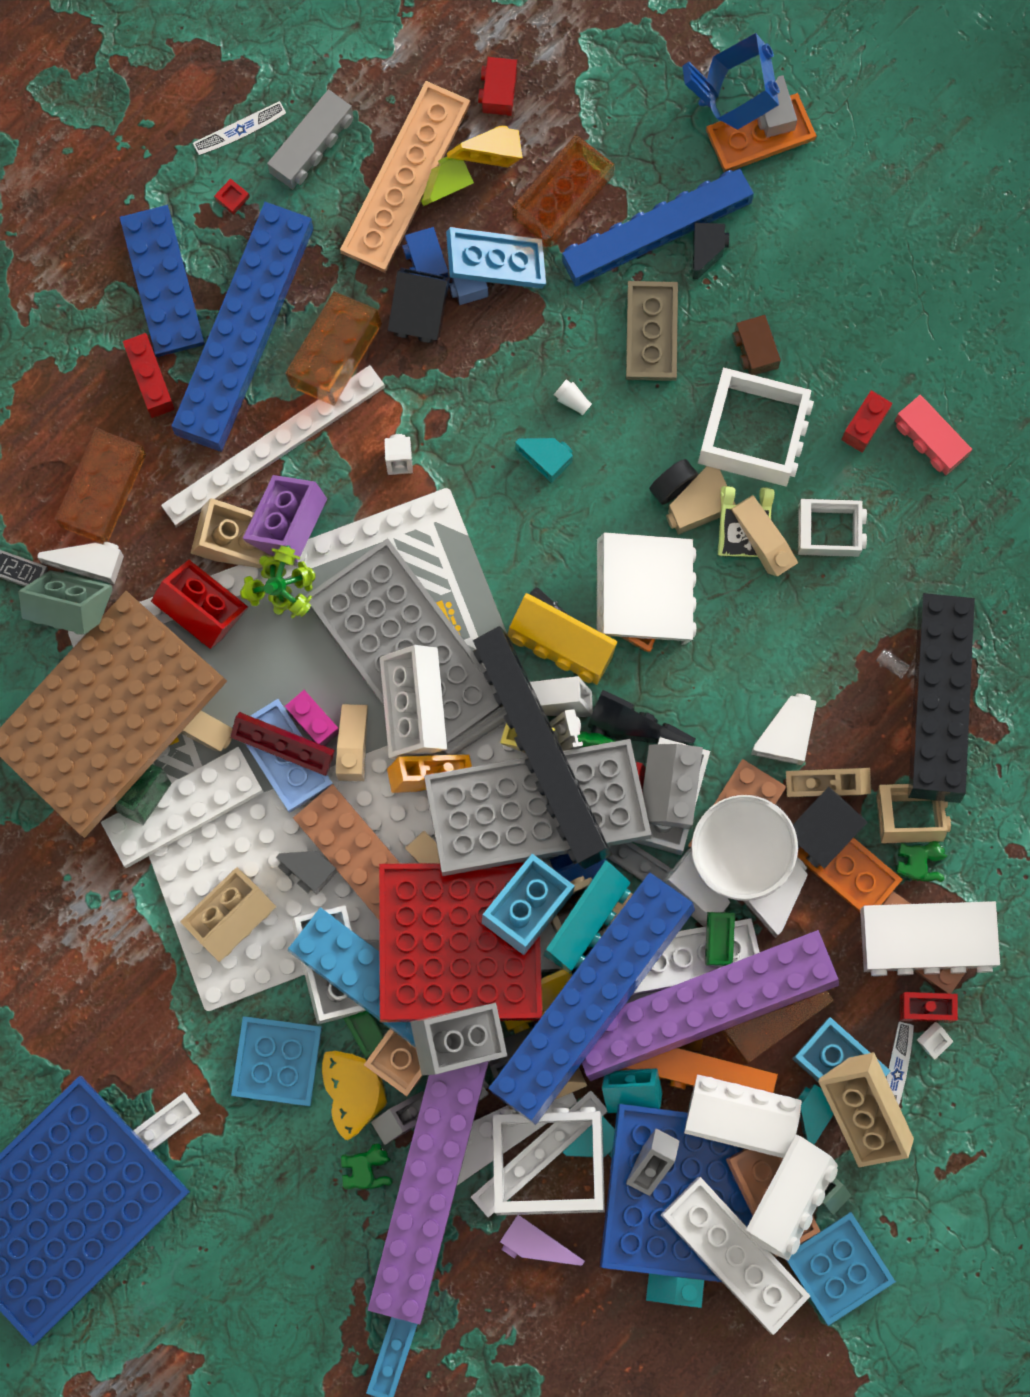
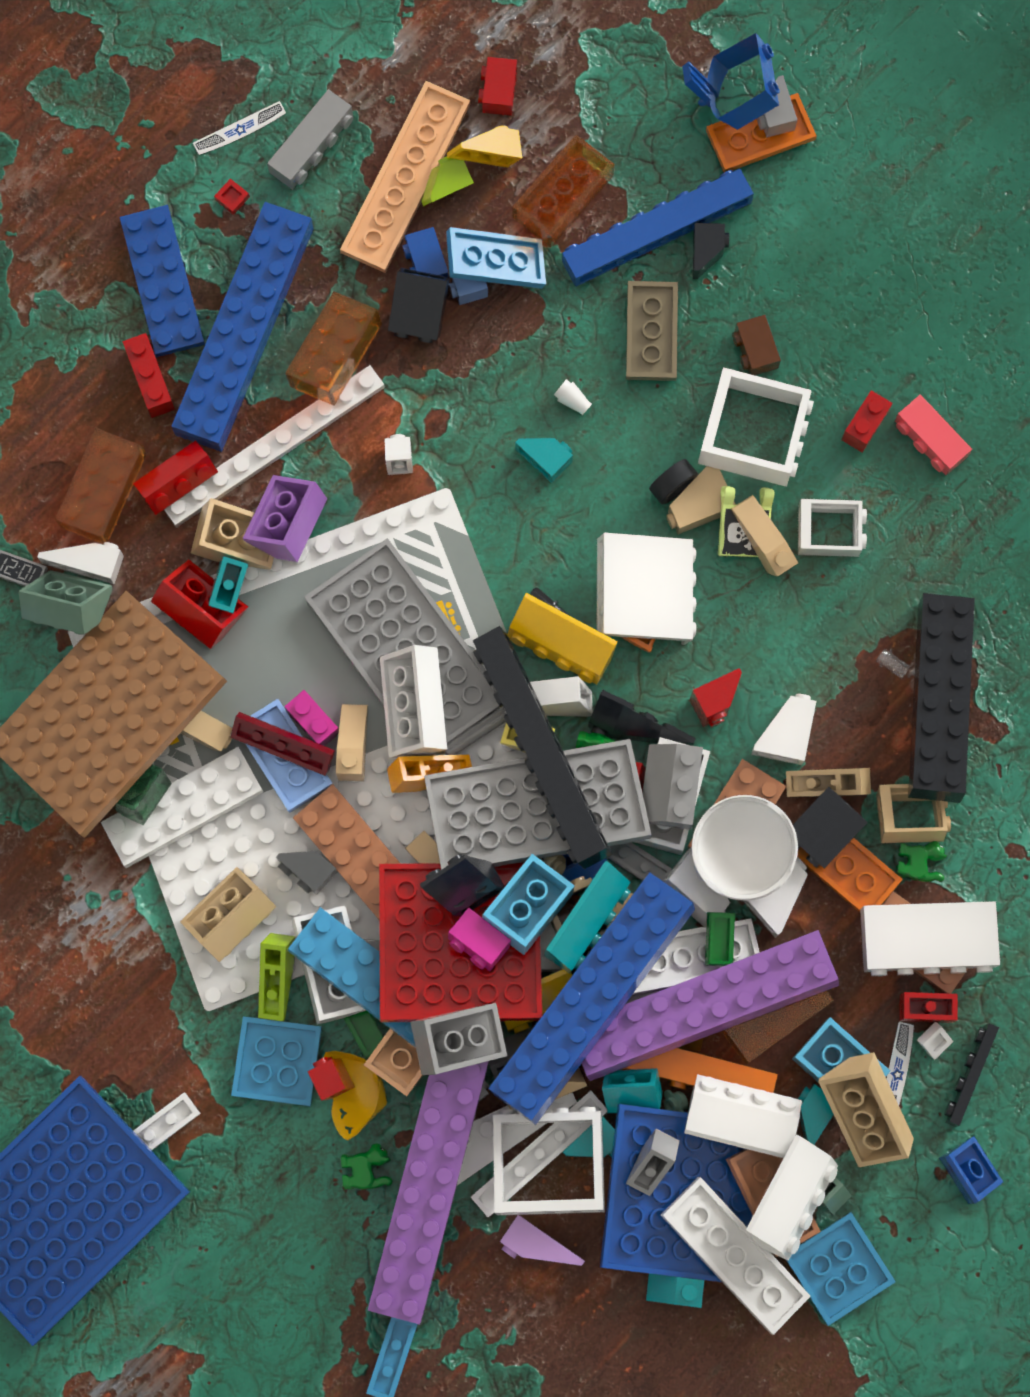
lime plant [240,545,315,619] -> none
light grey slope [371,1091,424,1145] -> none
white plate [550,709,583,751] -> none
none -> red brick [133,440,218,515]
none -> teal slope [208,556,248,613]
none -> lime slope [258,933,295,1021]
none -> red brick [307,1056,355,1101]
none -> black slope [420,854,505,917]
none -> dark pink brick [448,908,511,971]
none -> dark tan plate [543,855,566,875]
none -> sand green plate [664,1090,688,1112]
none -> red slope [690,668,742,728]
none -> blue slope [939,1136,1003,1204]
none -> black plate [944,1023,999,1127]

